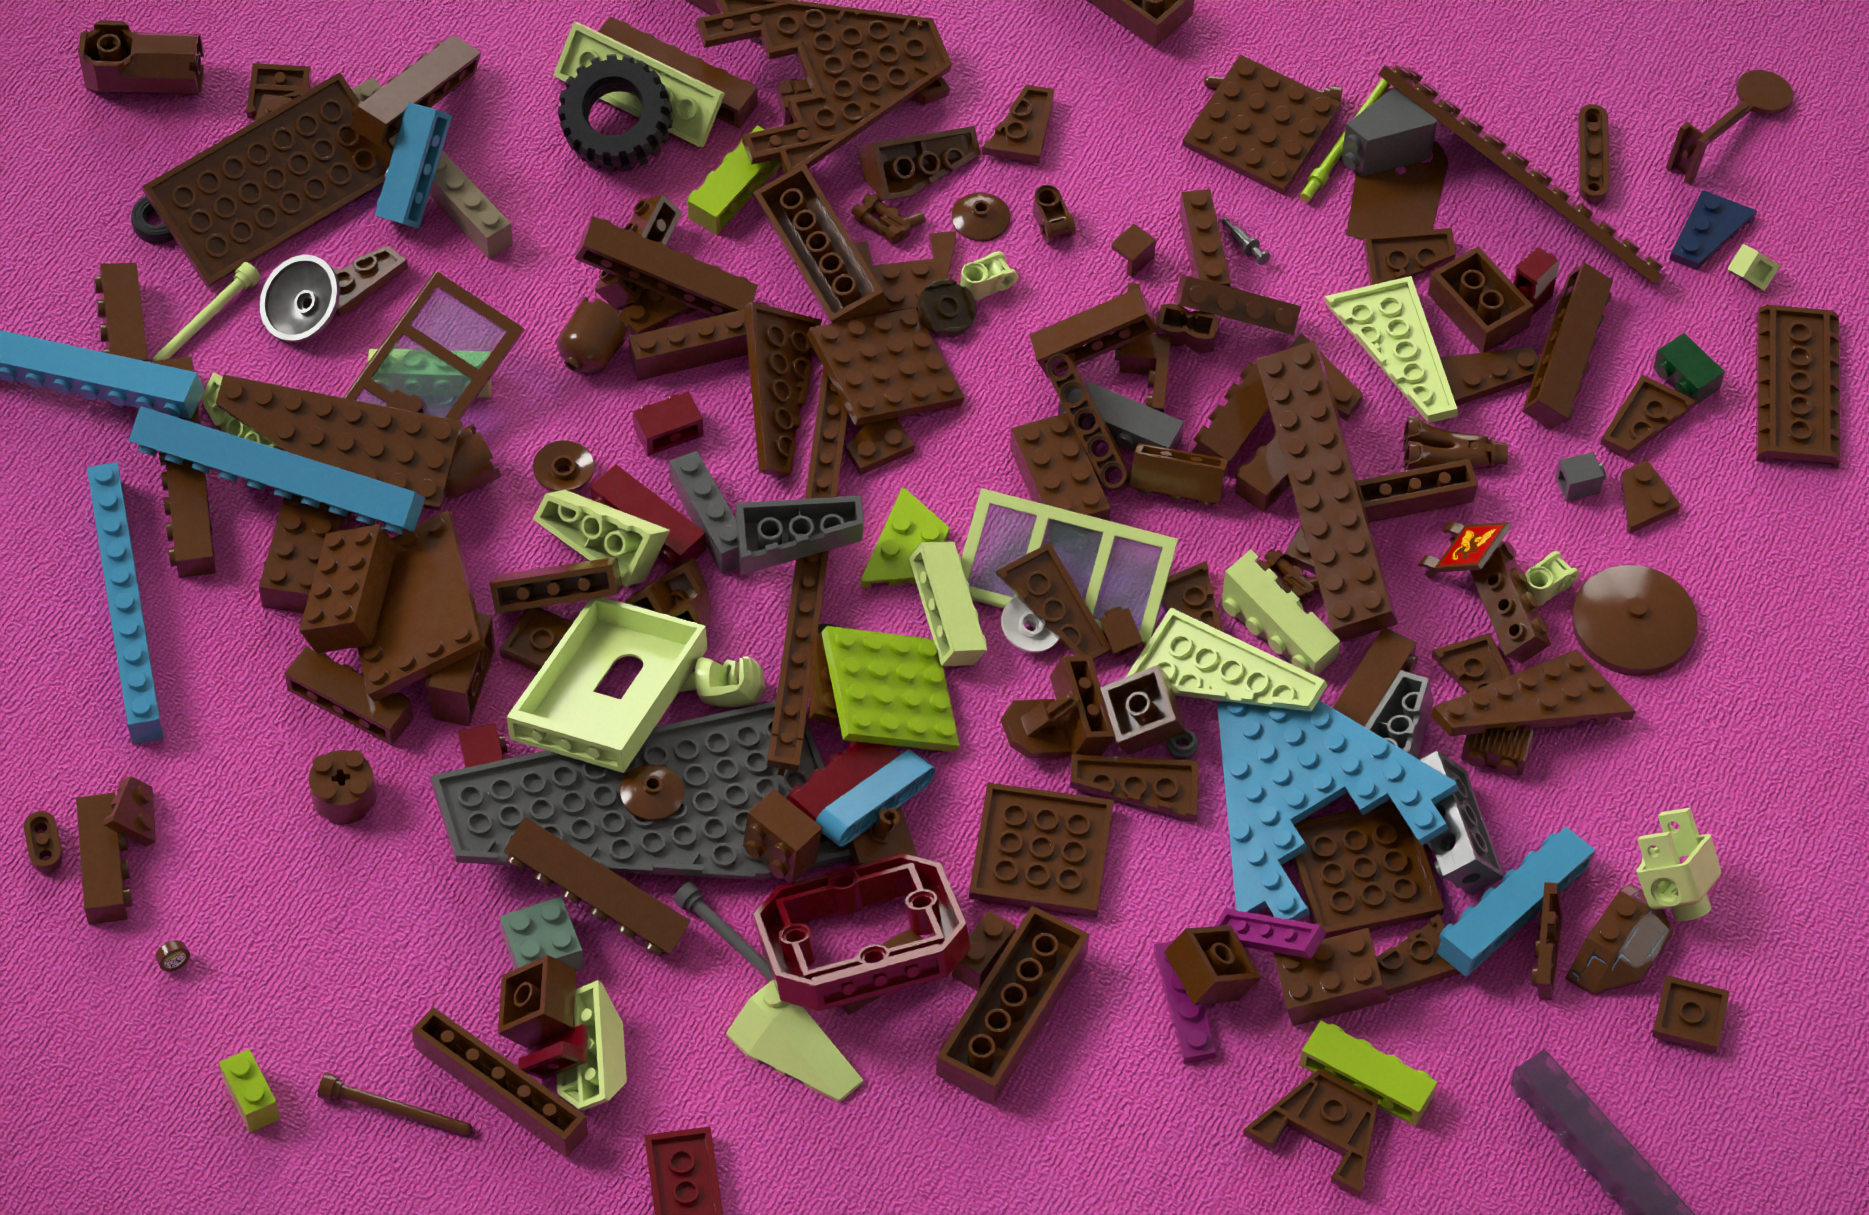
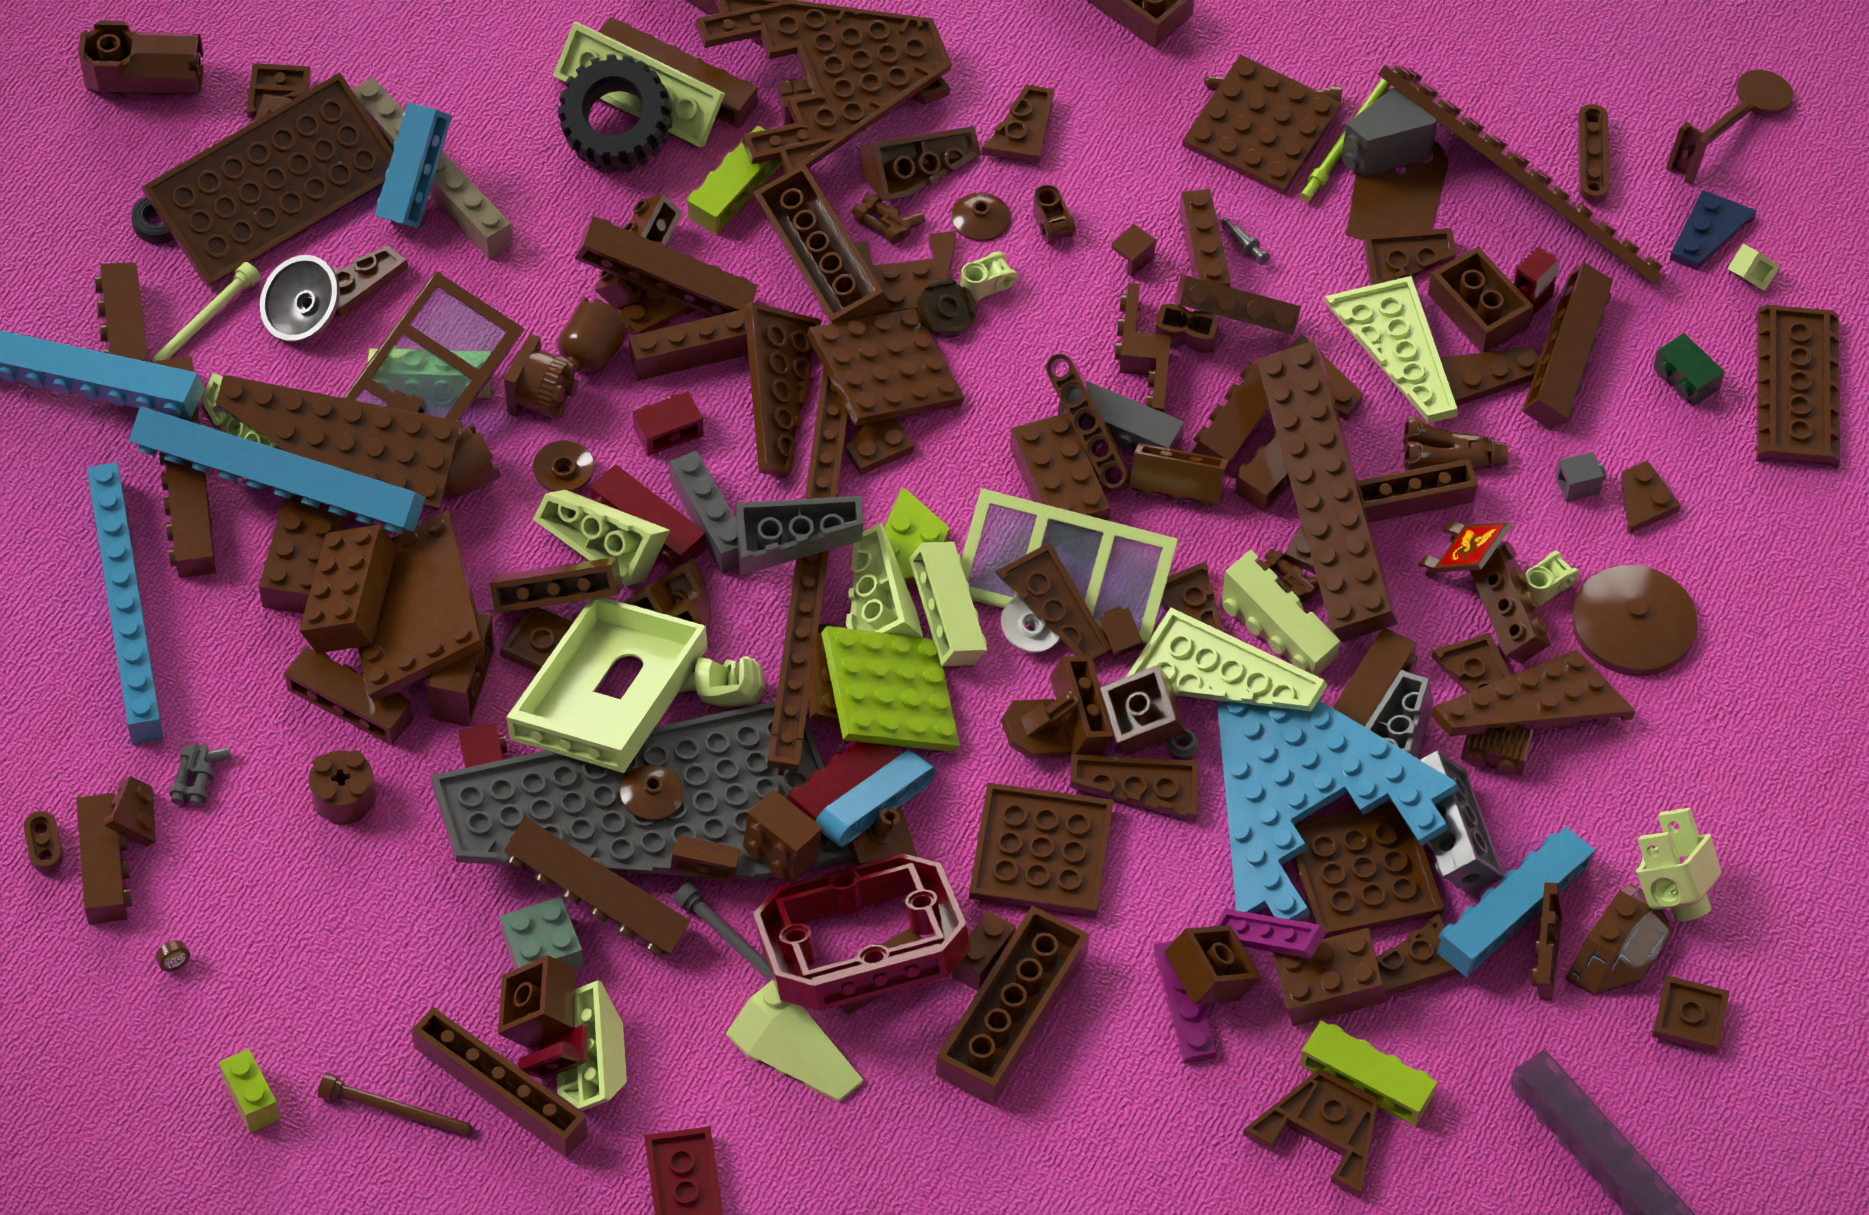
brick [351,35,482,146] -> none
reddish brown brick [1030,288,1158,377] -> none
reddish brown wing [1600,375,1696,457] -> none
none -> dark grey piece [169,744,232,808]
none -> reddish brown piece [504,334,578,419]
none -> reddish brown panel [670,836,741,884]
none -> yellowish green wedge [846,523,923,638]

